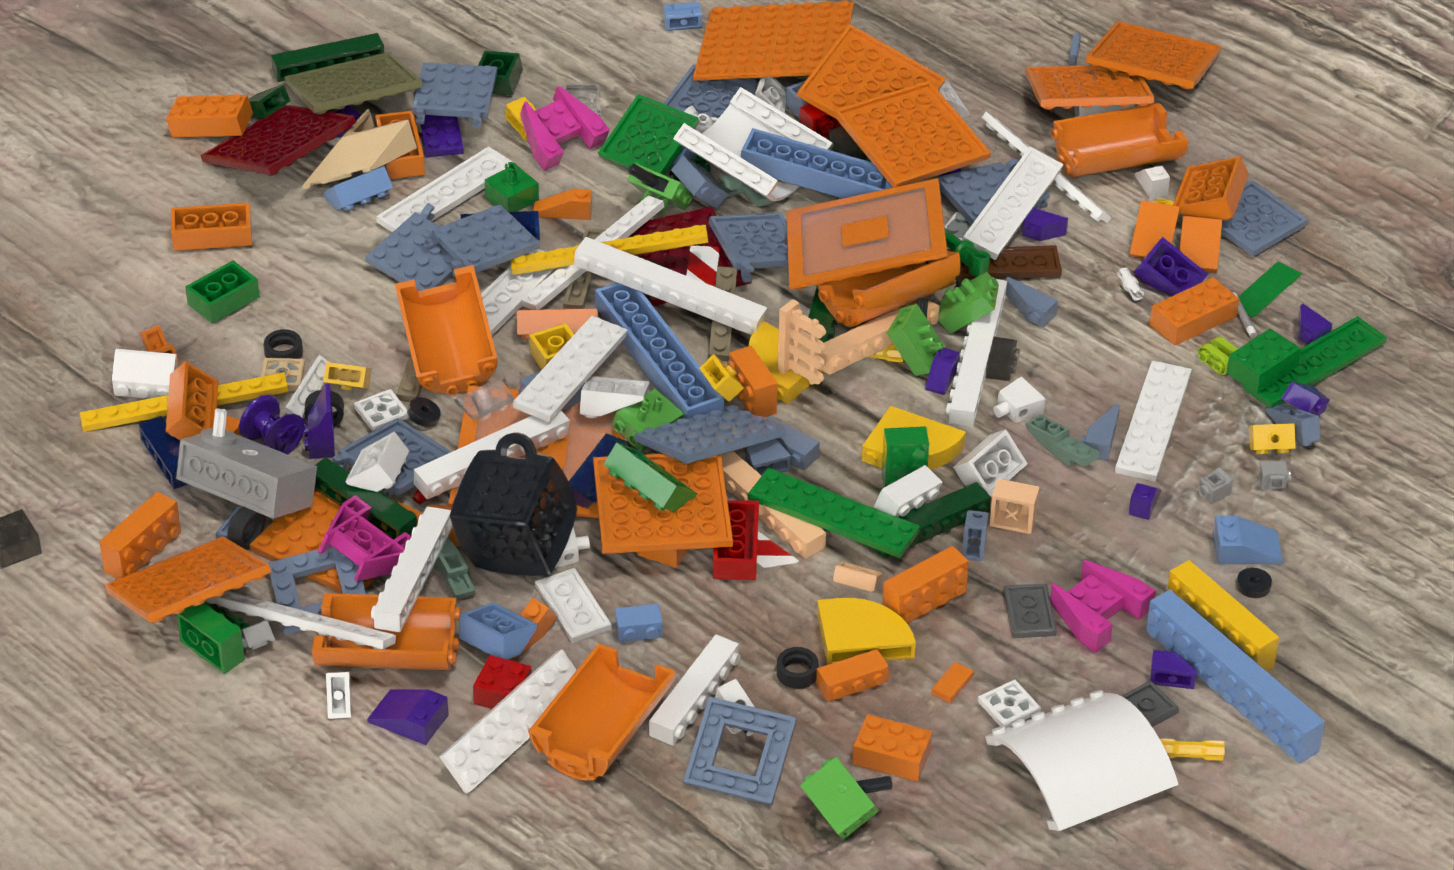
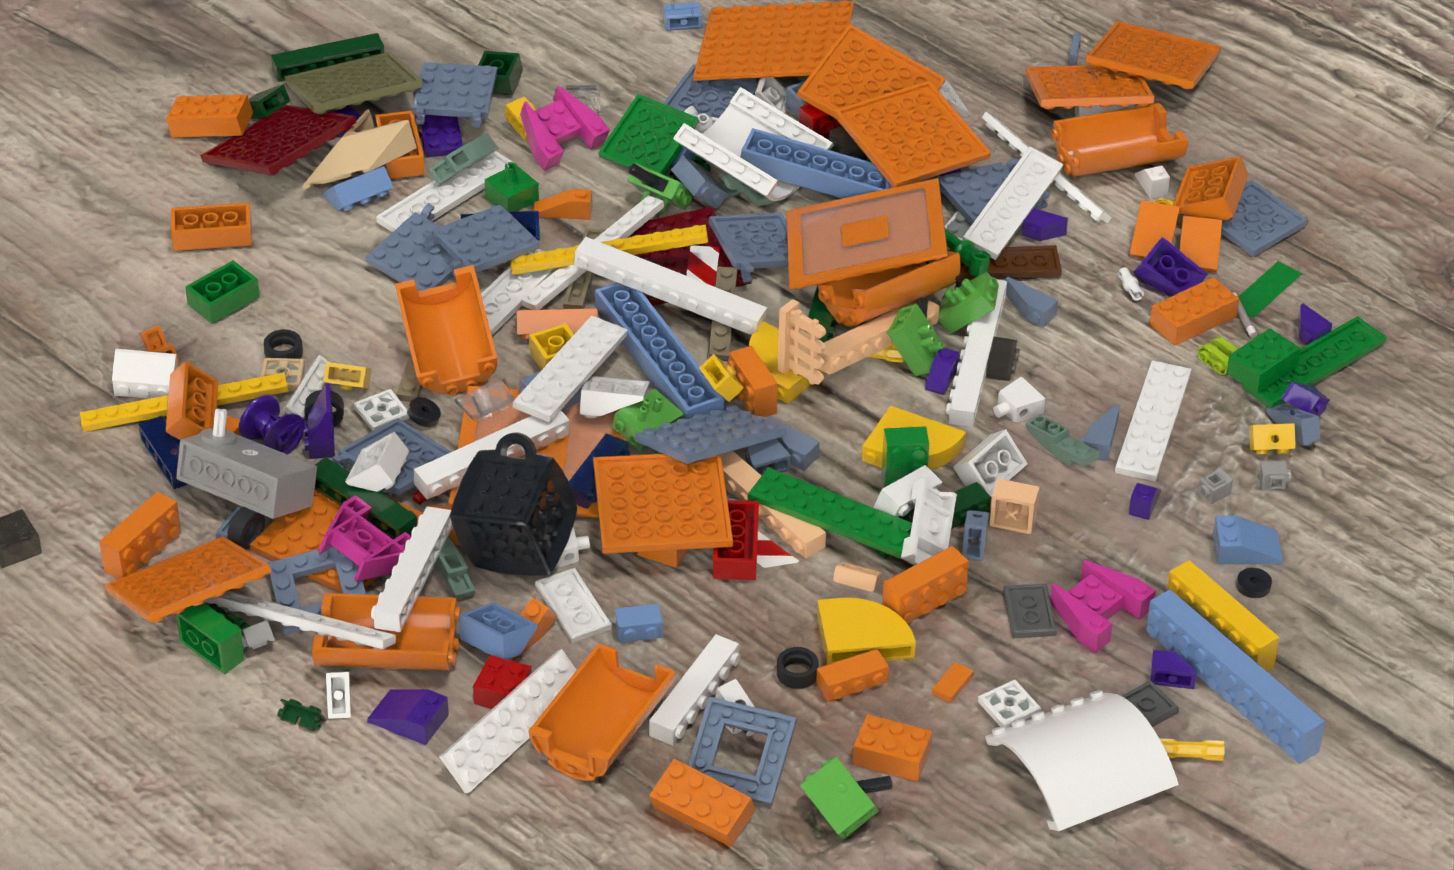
slope [603,443,698,512] -> none
none -> dark green hinge [277,699,327,731]
none -> sand green slope [427,133,499,186]
none -> orange brick [649,759,756,847]
none -> white piece [901,477,957,565]

